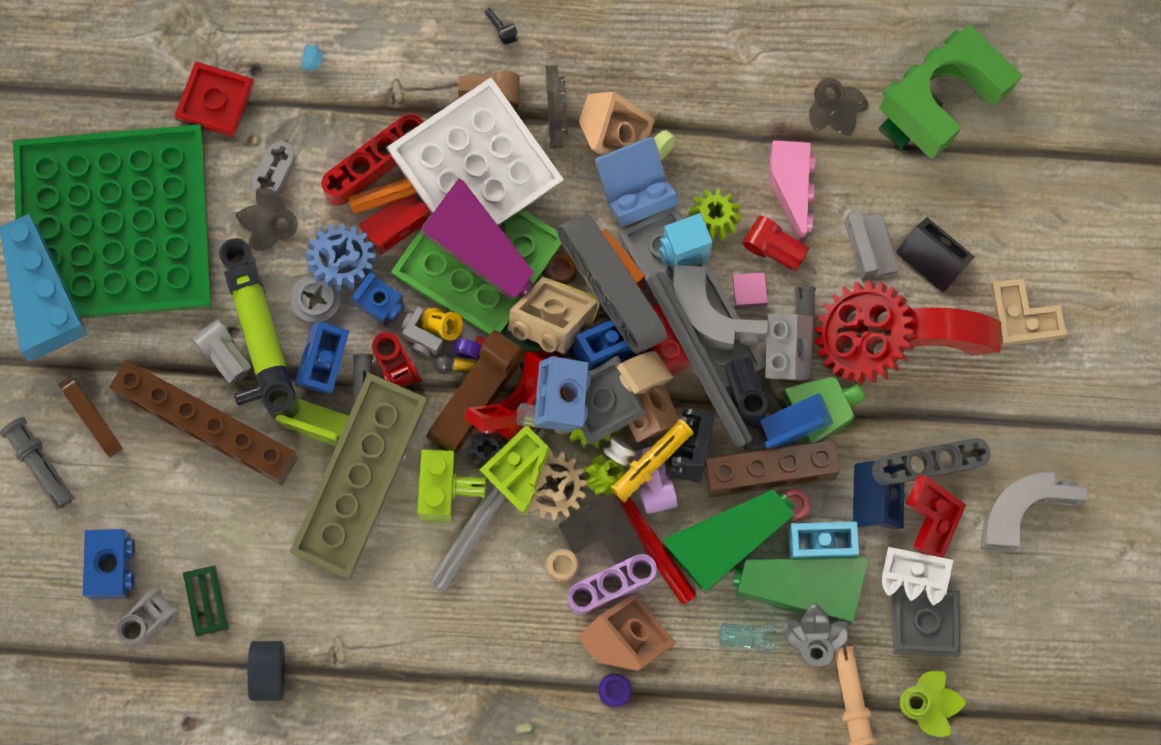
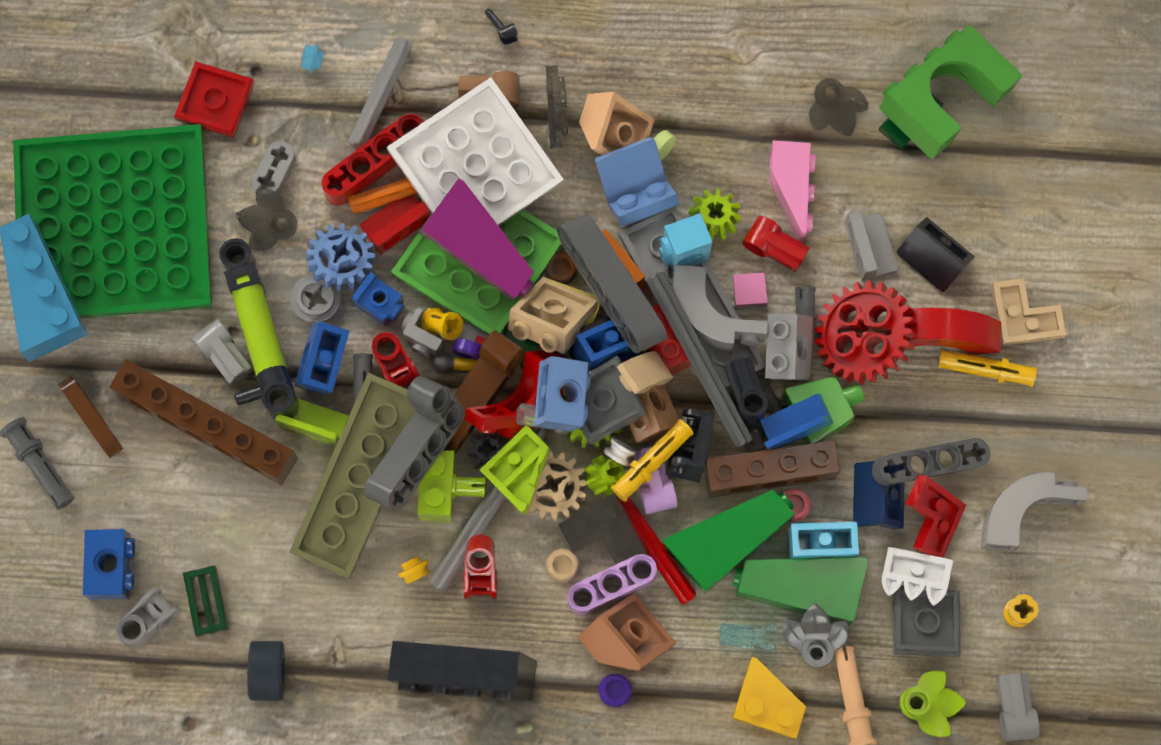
none -> light grey axle [348,38,412,149]
none -> dark grey beam [365,376,464,511]
none -> black wedge [387,641,537,701]
none -> yellow plate [397,556,430,584]
none -> red piece [463,534,497,599]
none -> yellow wing [732,657,806,739]
none -> yellow pin [937,348,1037,387]
none -> light grey piece [997,673,1040,742]
none -> yellow bush [1003,594,1039,628]

